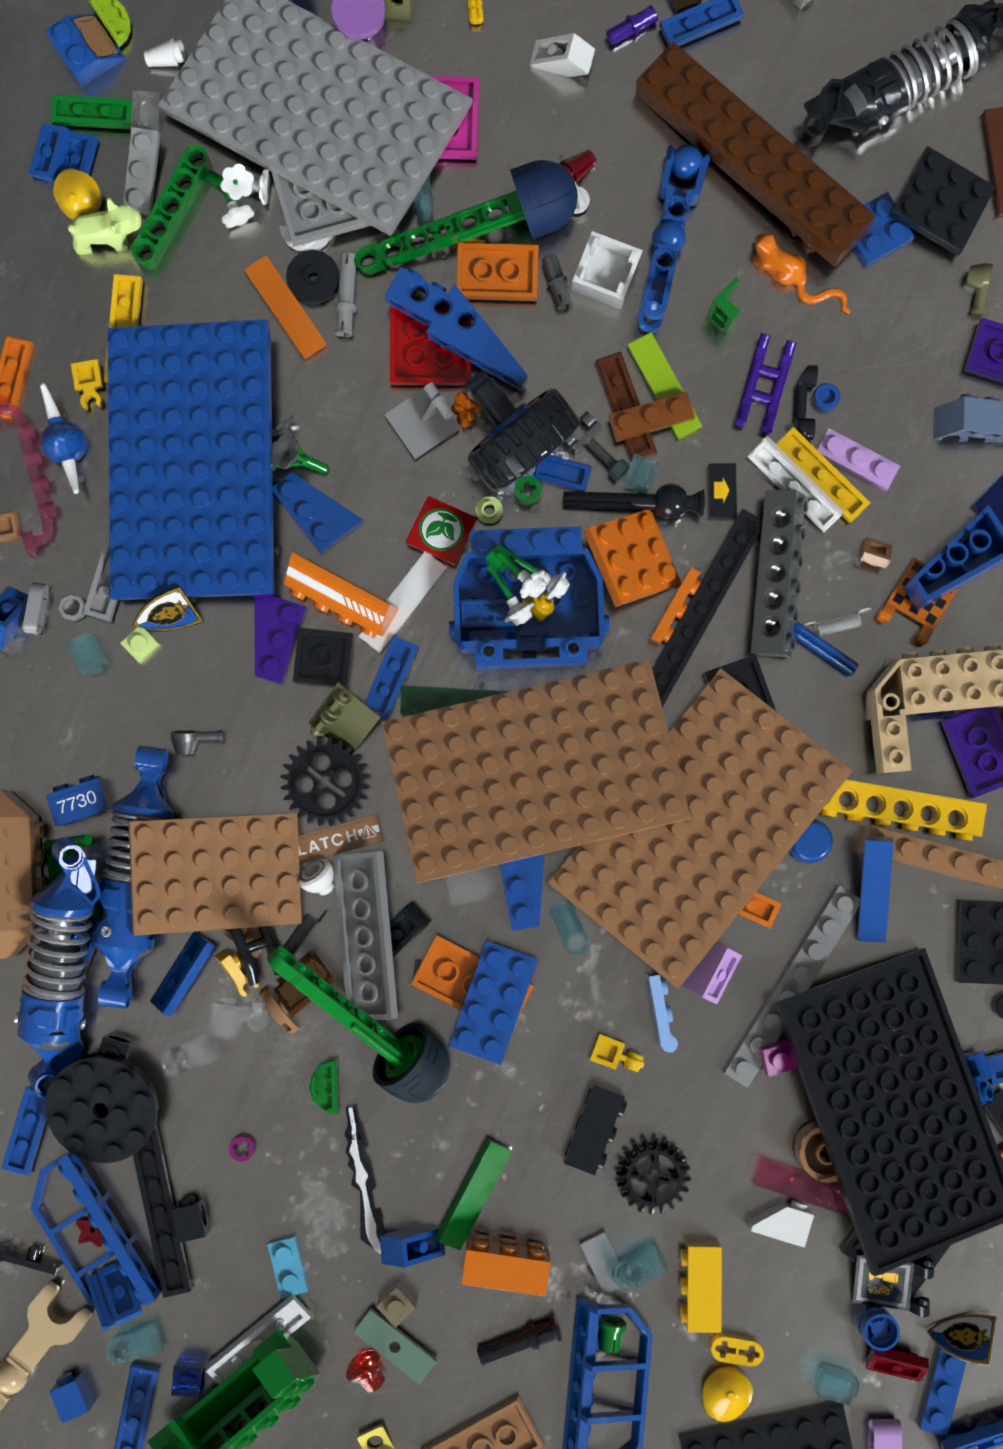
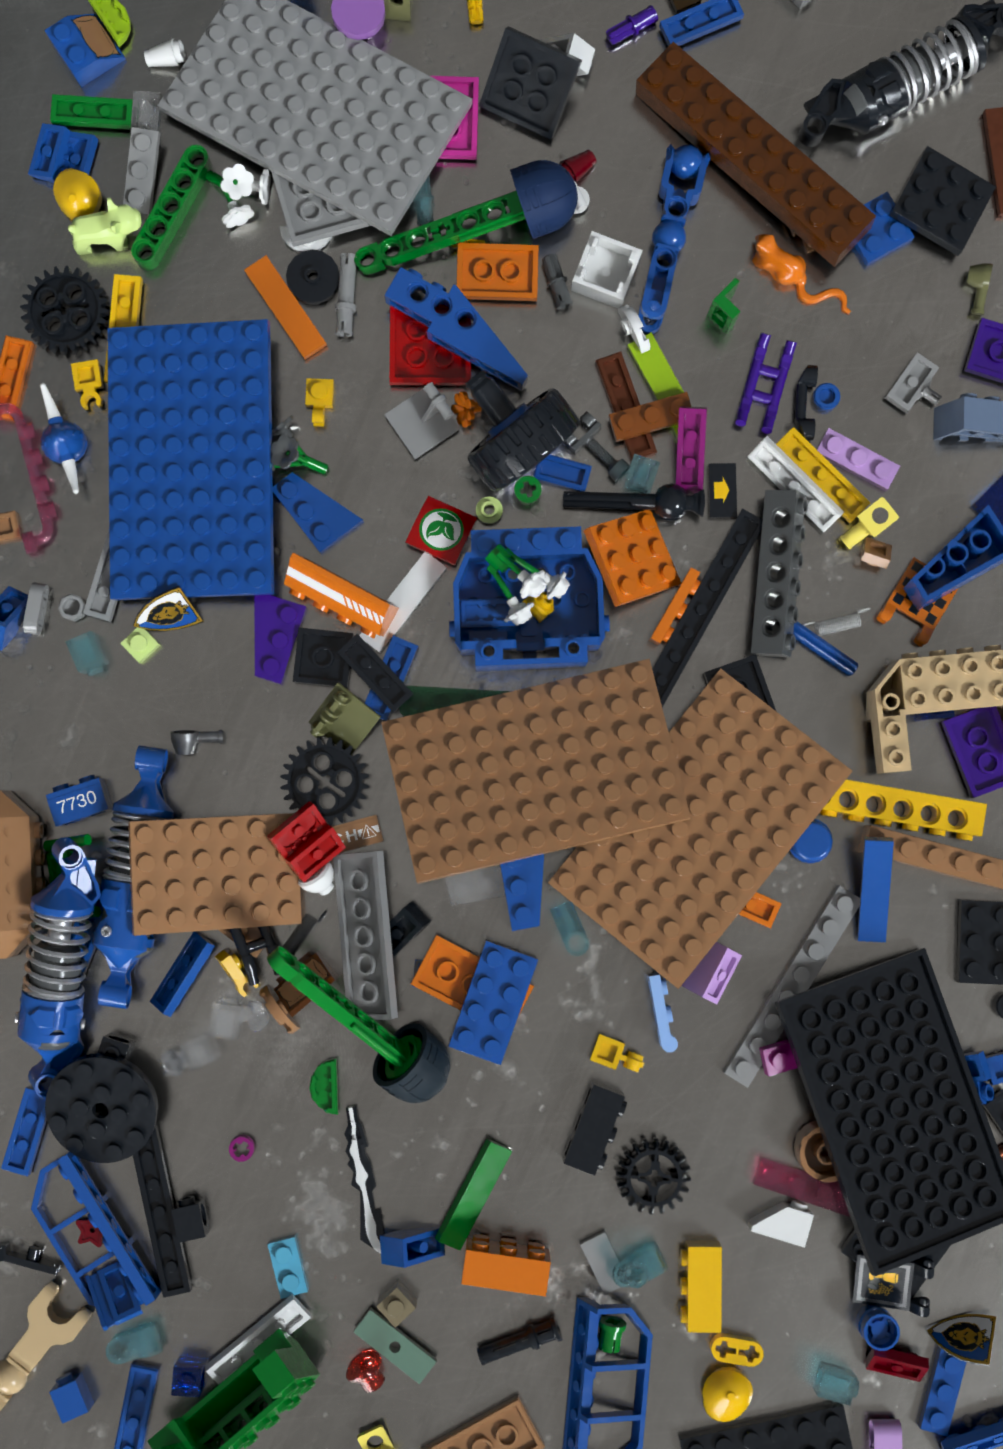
none -> black gear [20,266,110,355]
none -> red slope [267,801,346,882]
none -> yellow plate [305,378,334,427]
none -> black plate [337,634,414,713]
none -> black plate [479,26,582,139]
none -> white plate [618,305,650,353]
none -> magenta plate [676,406,708,491]
none -> light yellow bracket [840,497,899,550]
none -> light grey plate [885,352,942,414]

